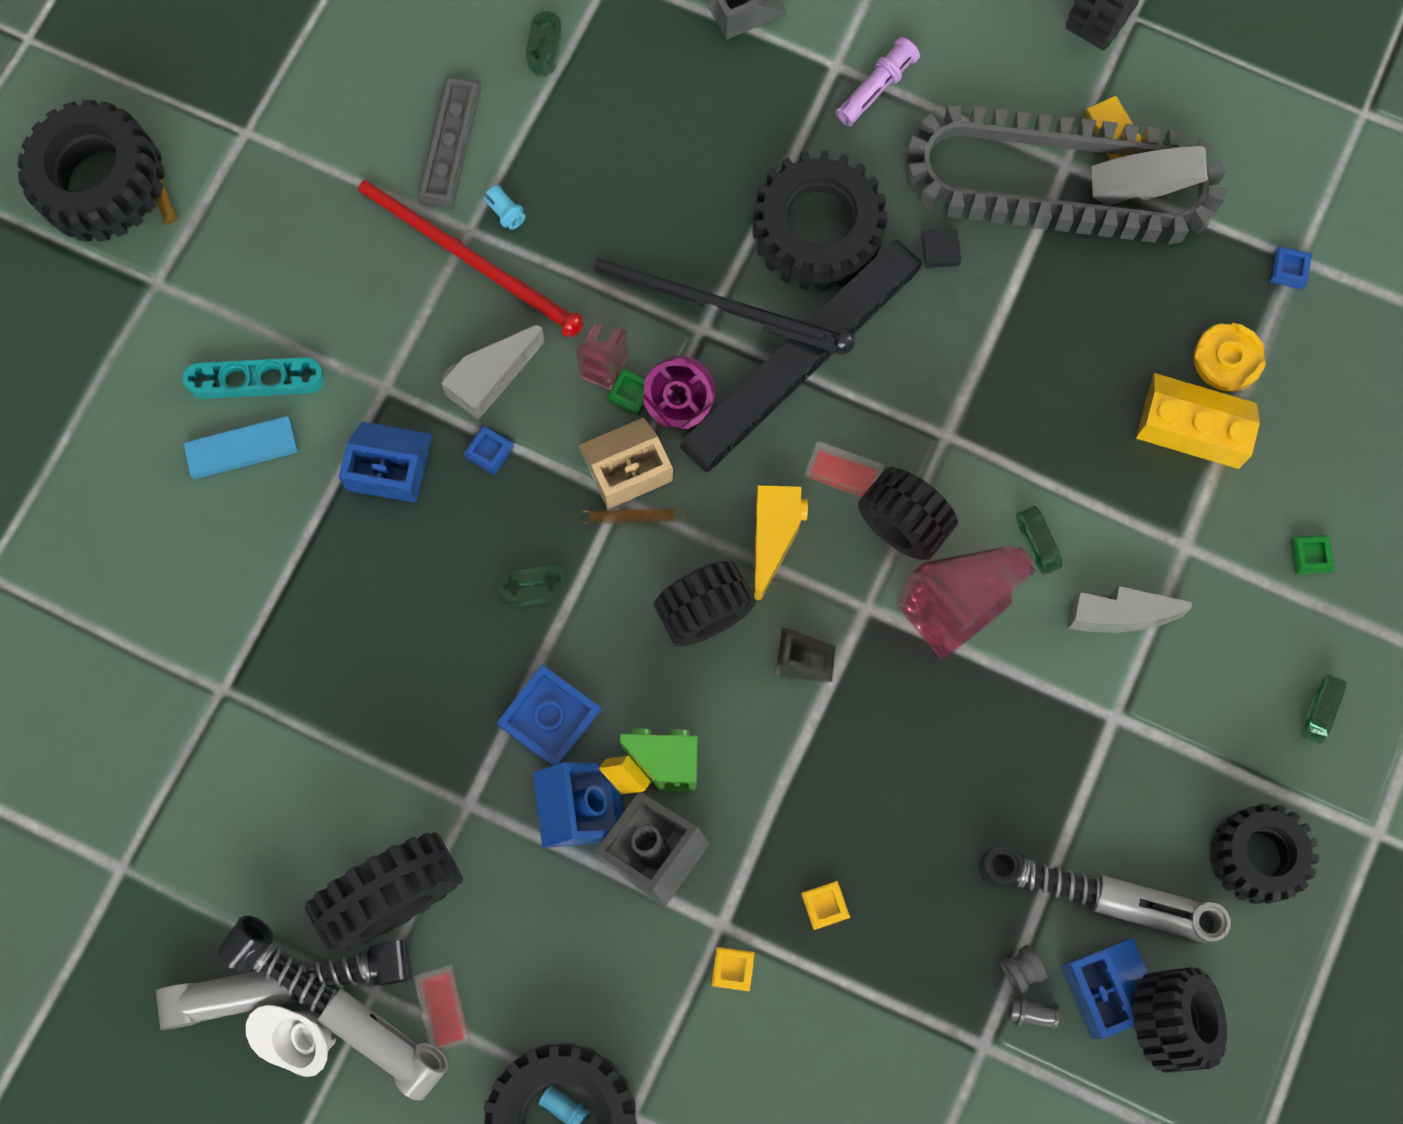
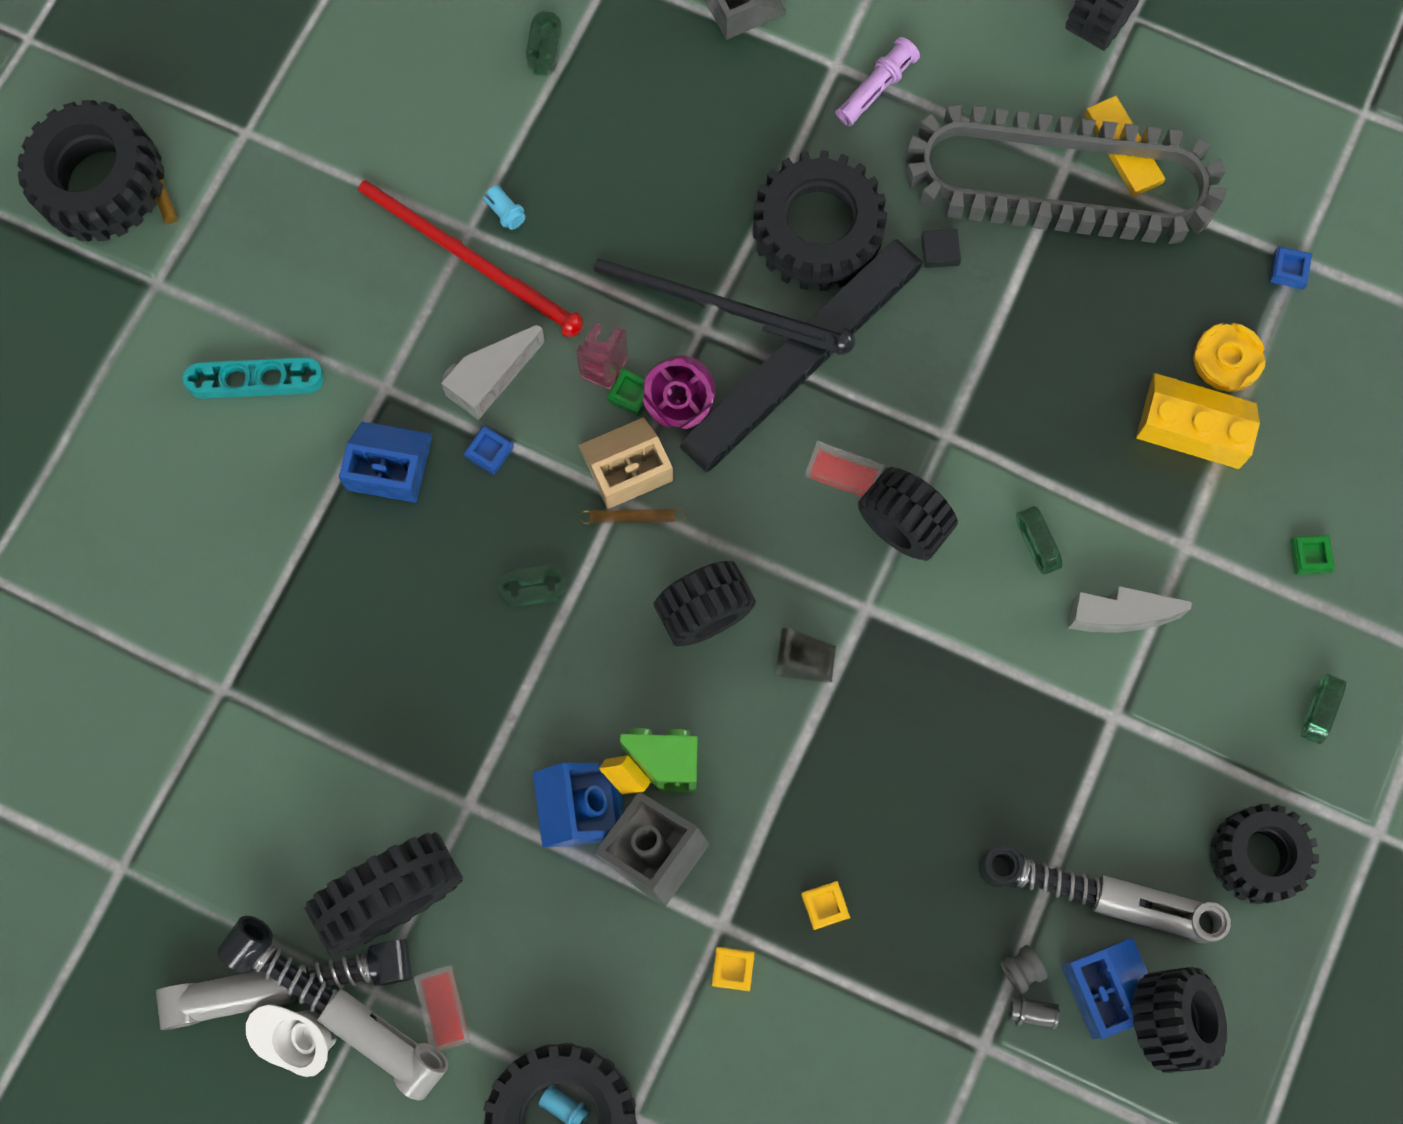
dark azure tile [183,416,299,479] -> none
dark grey tile [418,77,481,209] -> none
blue plate [496,665,602,766] -> none
yellow slope [754,485,808,600] -> none
clear pink windscreen [898,545,1036,660] -> none
light grey slope [1091,146,1208,206] -> none

